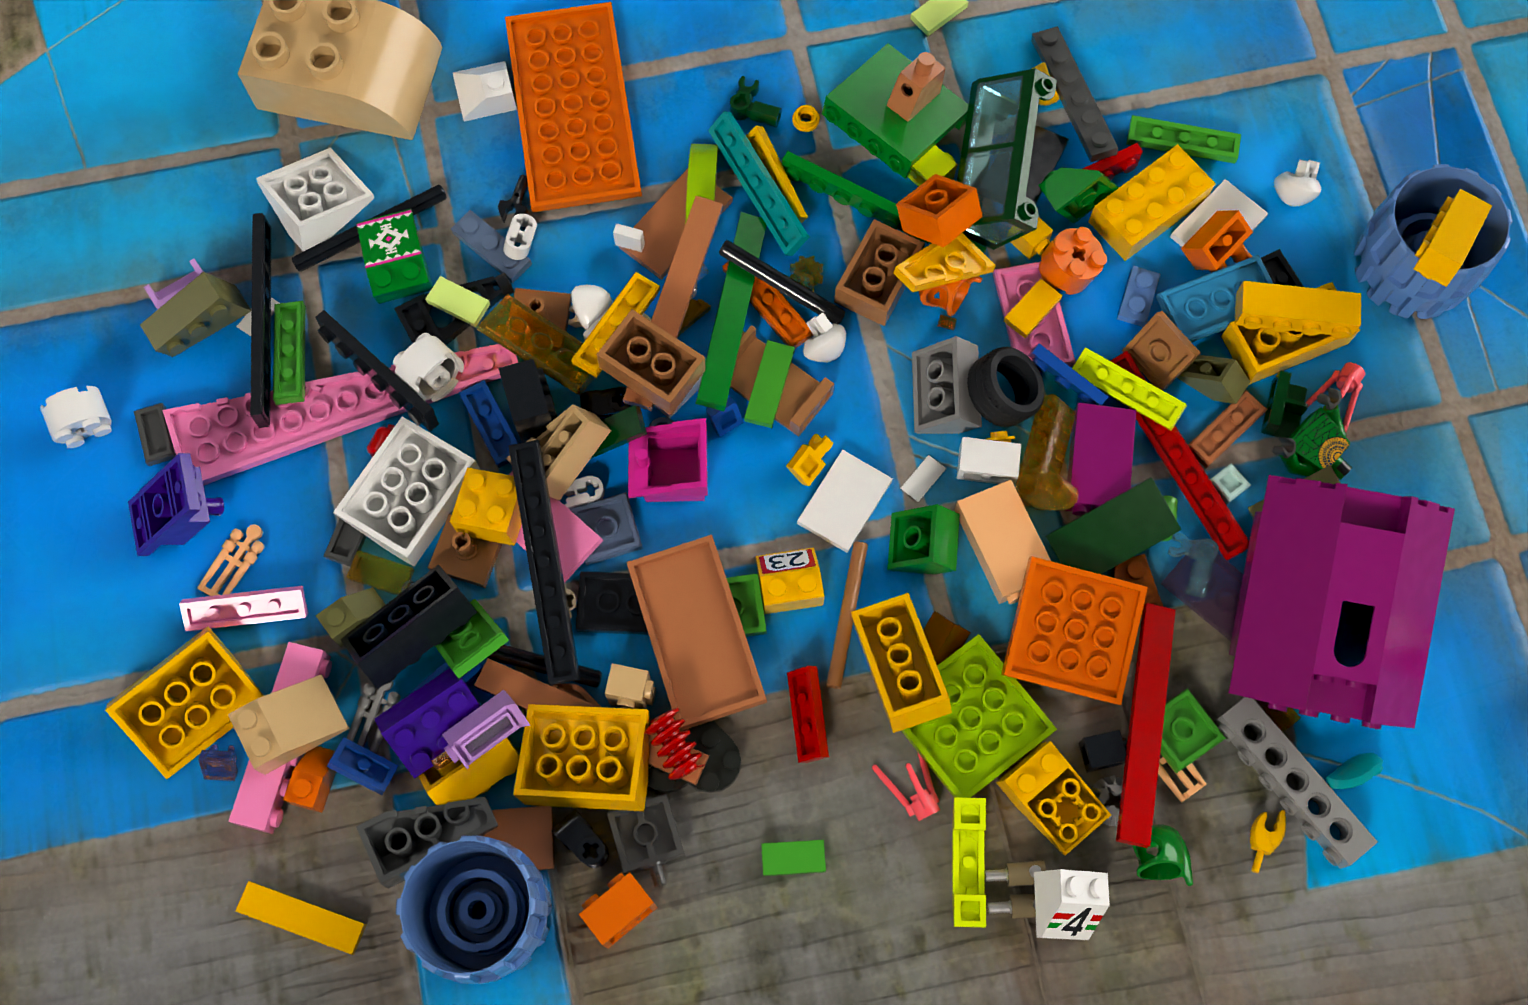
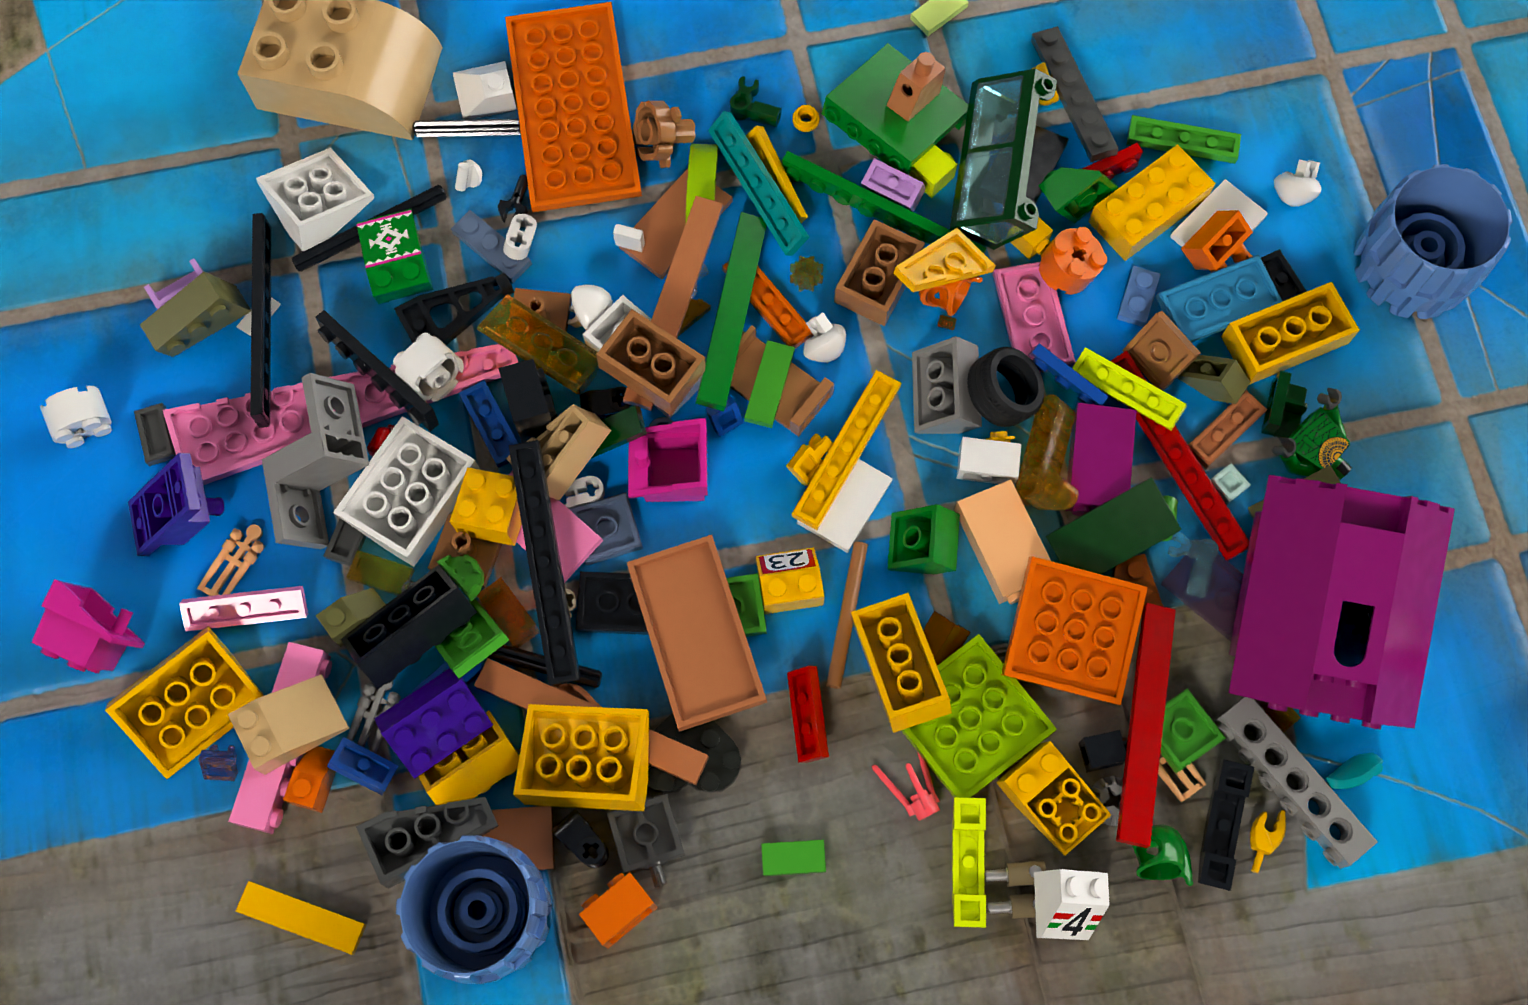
bright green tile [273,301,306,405] -> none
yellowish green tile [425,276,490,327] -> none
clear orange piece [431,751,452,771] -> none
lavender window [442,690,531,769] -> none
yellow tile [572,272,660,378] -> none
tan brick [605,663,656,709] -> none
red piece [645,708,706,780] -> none
black axle [719,240,846,324] -> none
orange brick [896,174,983,248] -> none
white sticker [900,455,947,502] -> none
yellow tile [1003,278,1063,339] -> none
yellow brick [1235,281,1361,339] -> none
coral plant [1305,362,1366,432] -> none
yellow brick [1413,189,1492,287] -> none
none -> dark pink piece [31,579,145,674]
none -> light grey bracket [262,373,369,549]
none -> axle [413,119,521,137]
none -> bright green tile [437,554,484,601]
none -> white plate [455,159,482,192]
none -> clear orange panel [477,577,540,648]
none -> medium nougat piece [632,101,696,168]
none -> yellow tile [792,370,902,530]
none -> lavender panel [861,158,926,212]
none -> black slope [1198,759,1255,891]

